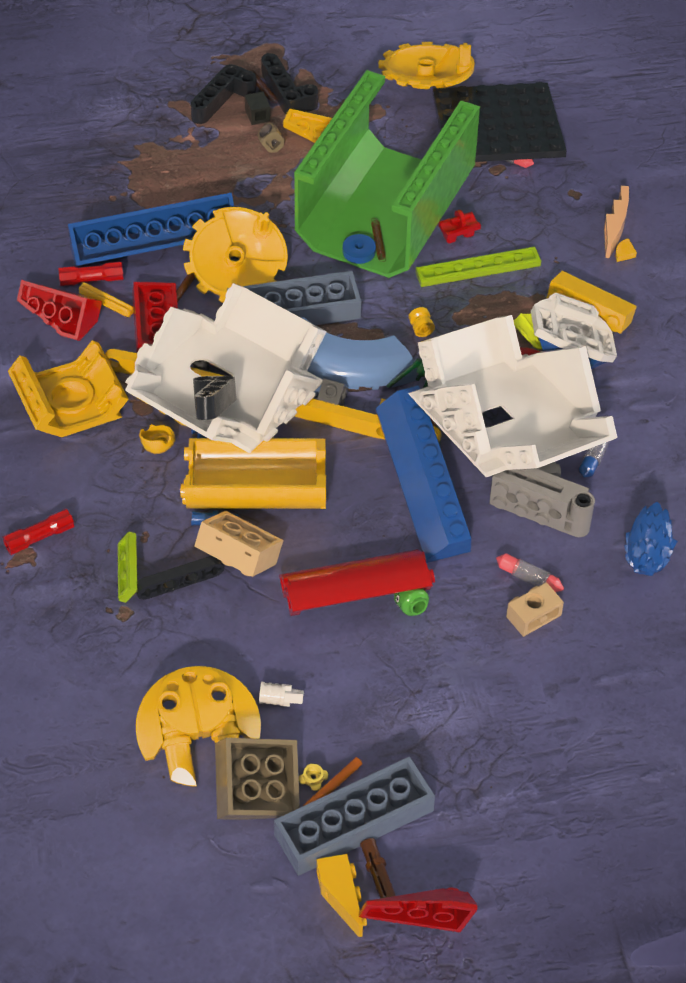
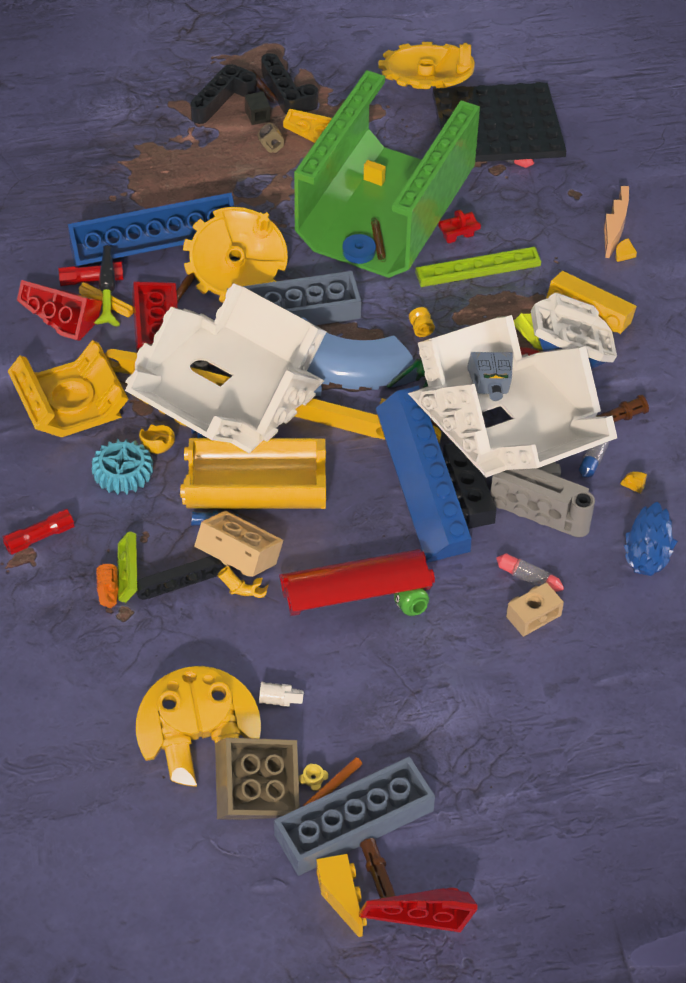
black beam [193,376,236,420] -> none
dark grey brick [317,378,348,406] -> none
none -> medium azure gear [92,439,153,495]
none -> piece [94,245,120,327]
none -> orange hinge [96,564,118,608]
none -> yellow piece [217,566,269,598]
none -> yellow tile [363,160,386,186]
none -> black brick [443,443,497,529]
none -> sand blue torso [467,352,513,401]
none -> reddish brown pin [596,395,649,422]
none -> yellow tile [621,472,647,494]

